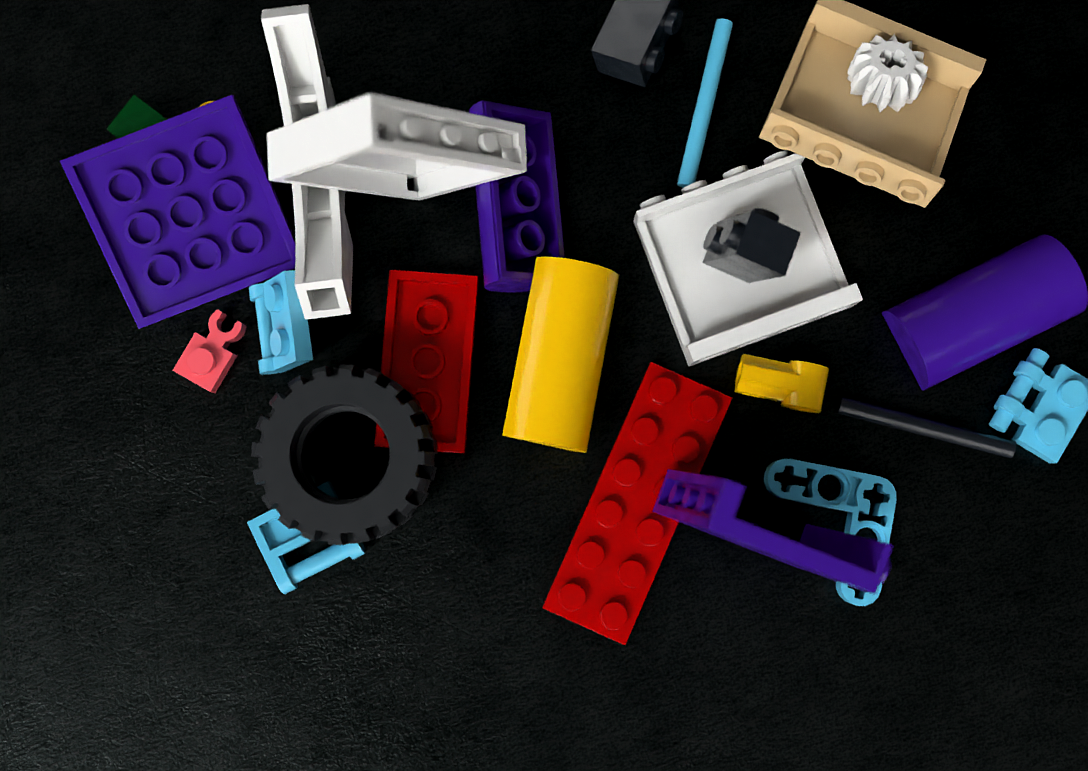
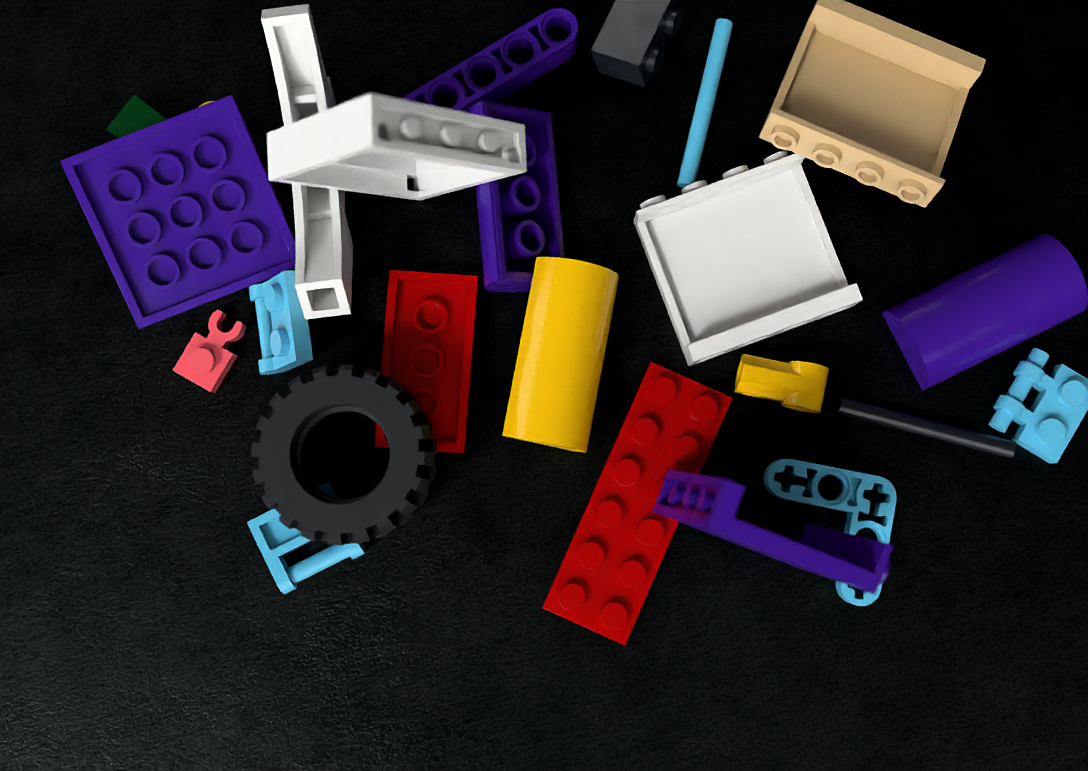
black brick [702,208,801,283] -> none
white gear [847,34,928,113] -> none
none -> dark purple beam [401,8,578,113]

